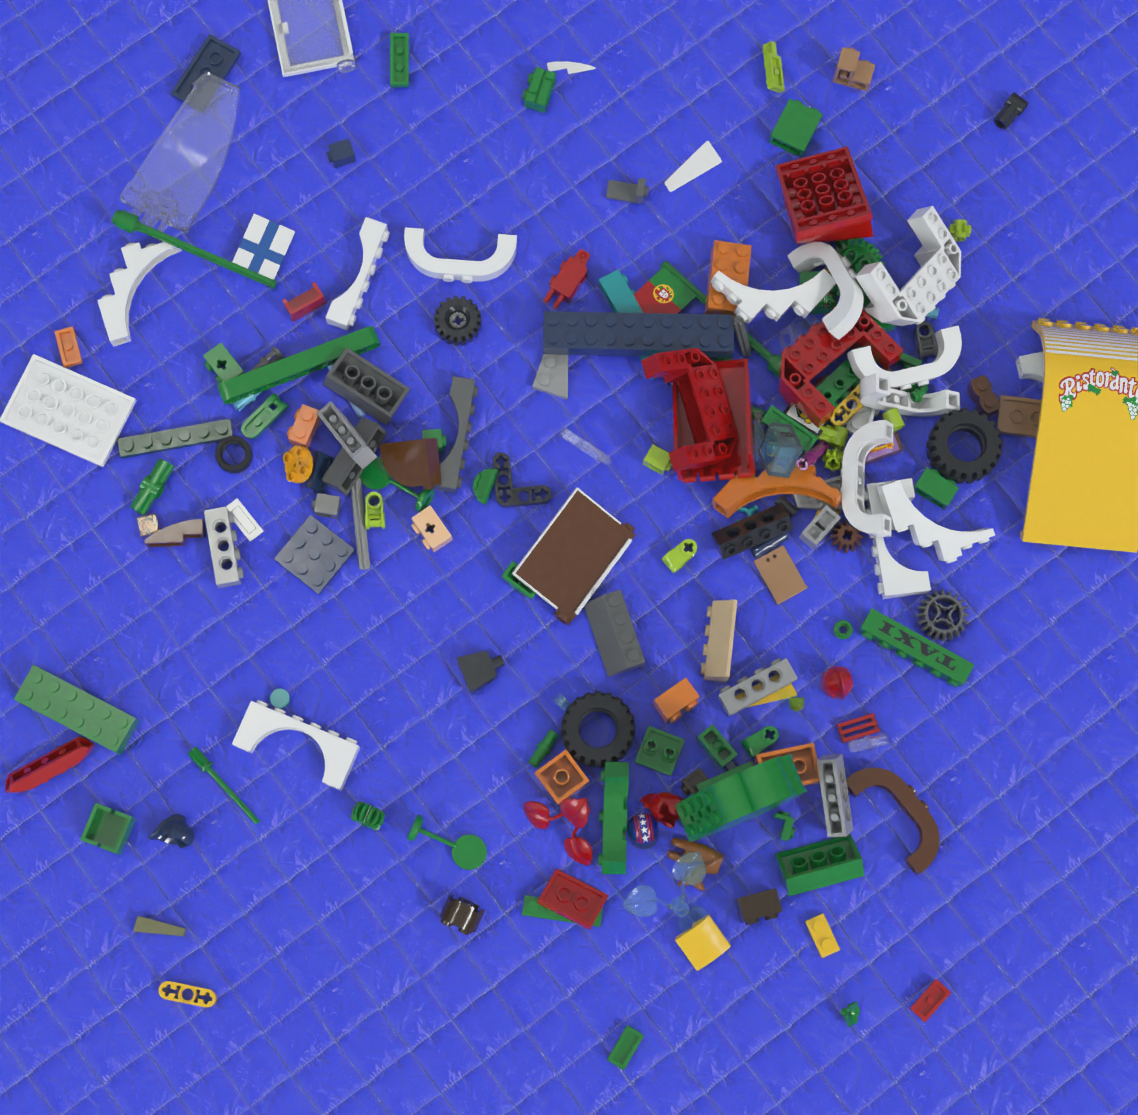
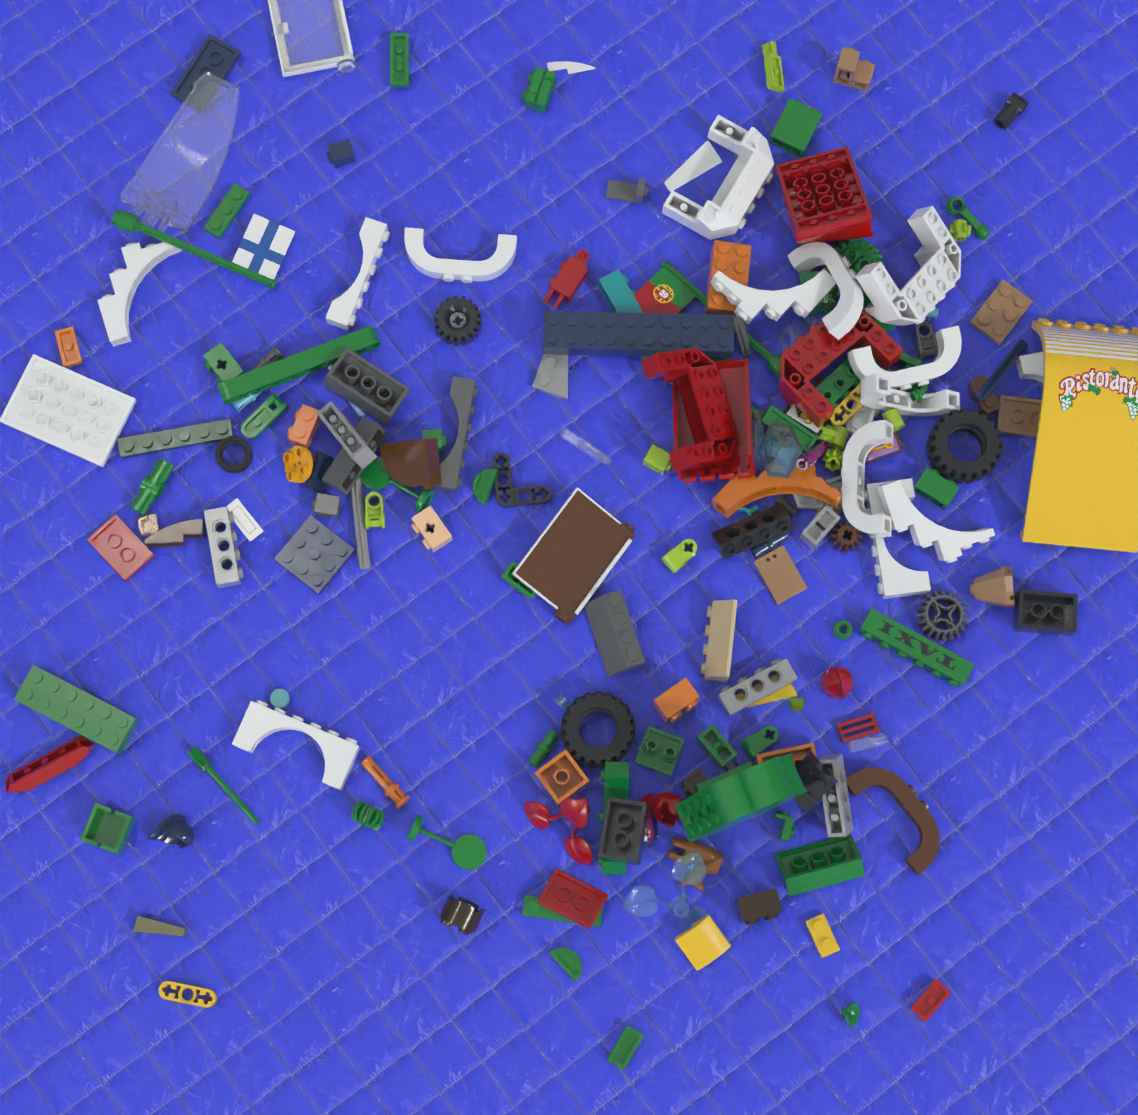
panel [282,282,326,322] -> none
black torso [456,651,505,694] -> none
none -> tile [87,514,155,581]
none -> green plate [204,183,251,239]
none -> orange pin [361,756,410,809]
none -> green plate [549,947,582,982]
none -> black brick [598,797,650,865]
none -> white wedge [662,115,774,240]
none -> black brick [794,752,838,811]
none -> green piece [945,196,990,240]
none -> medium nougat plate [969,279,1033,346]
none -> medium nougat cone [970,566,1015,608]
none -> dark blue axle [976,339,1028,401]
none -> black brick [1014,589,1078,636]

